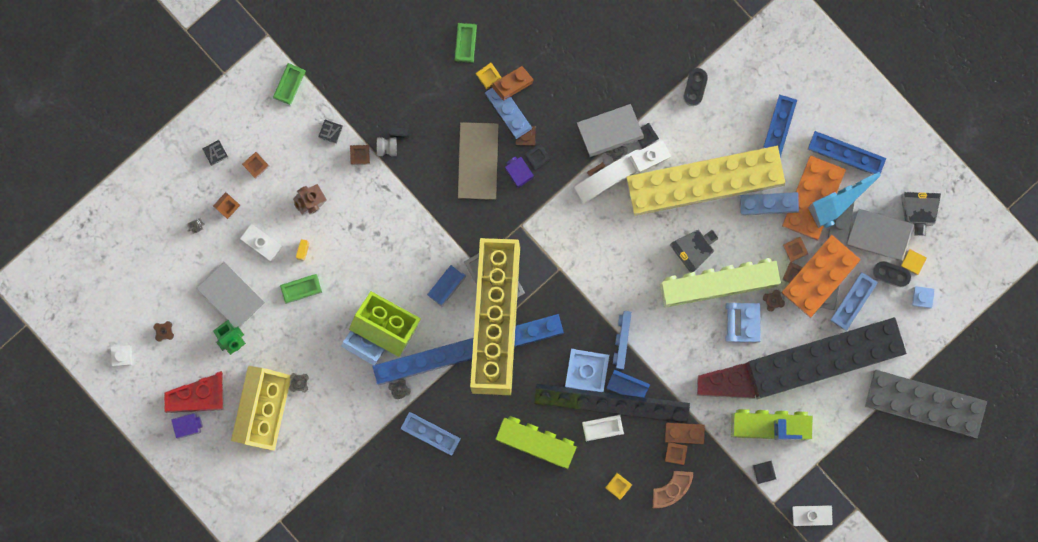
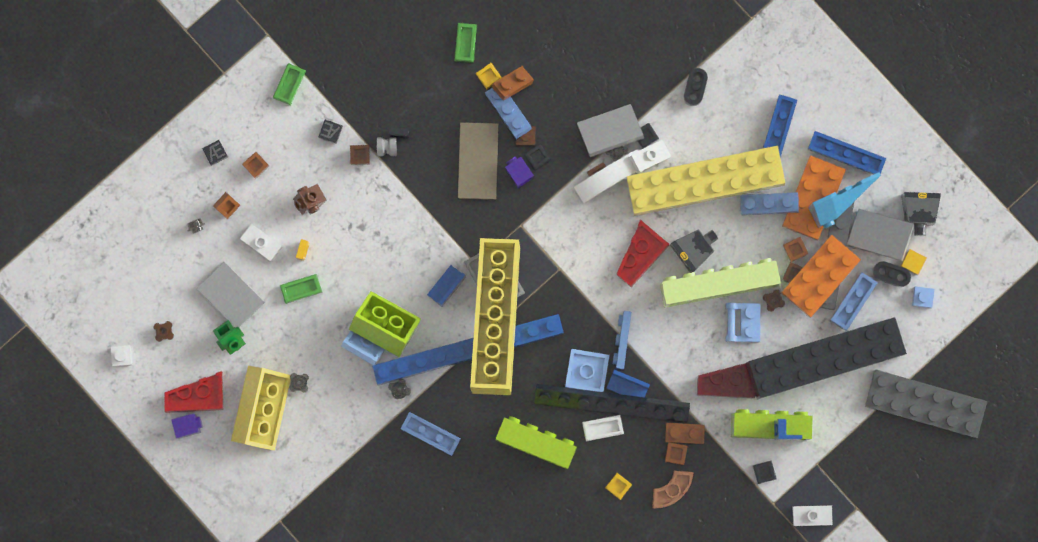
none -> red wing [617,219,669,288]

